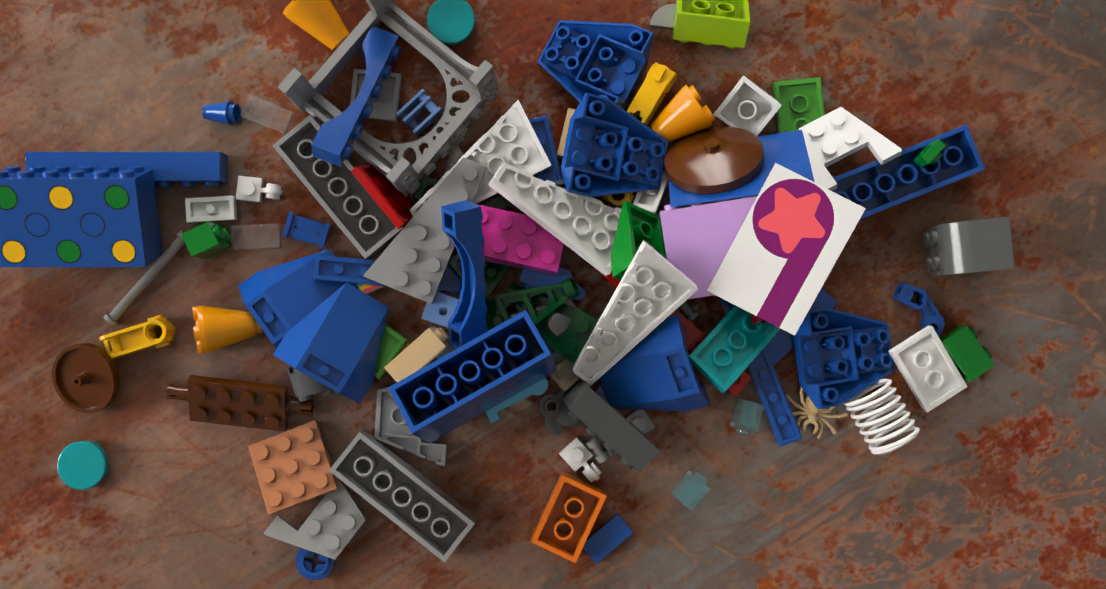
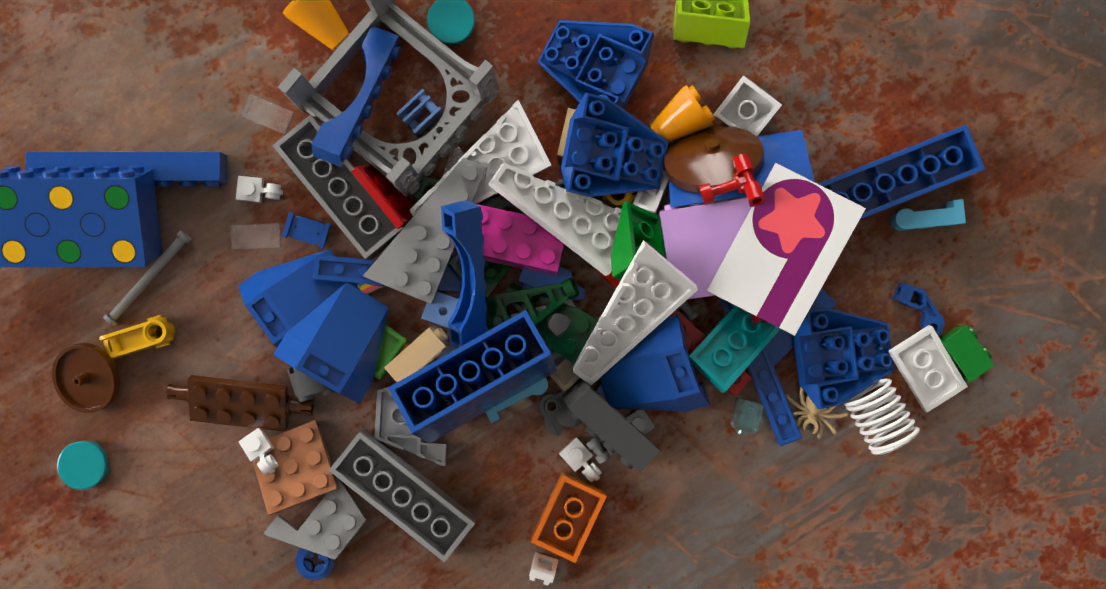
green brick [181,222,233,259] -> none
white plate [185,195,237,223] -> none
light orange cone [192,306,262,354] -> none
blue cone [202,101,241,125] -> none
light grey tile [350,68,402,122] -> none
blue tile [528,115,563,183] -> none
blue tile [583,513,633,564] -> none
yellow piece [627,62,677,126] -> none
light grey tile [649,4,676,30] -> none
clear light blue brick [670,470,710,511] -> none
bright green tile [771,77,825,133] -> none
white wing [799,107,902,191] -> none
green plate [913,139,946,167] -> none
dark grey brick [923,217,1015,277] -> none
none -> white plate [239,427,278,475]
none -> white tile [529,552,558,586]
none -> red bar [699,153,765,207]
none -> medium azure leg [890,199,966,231]

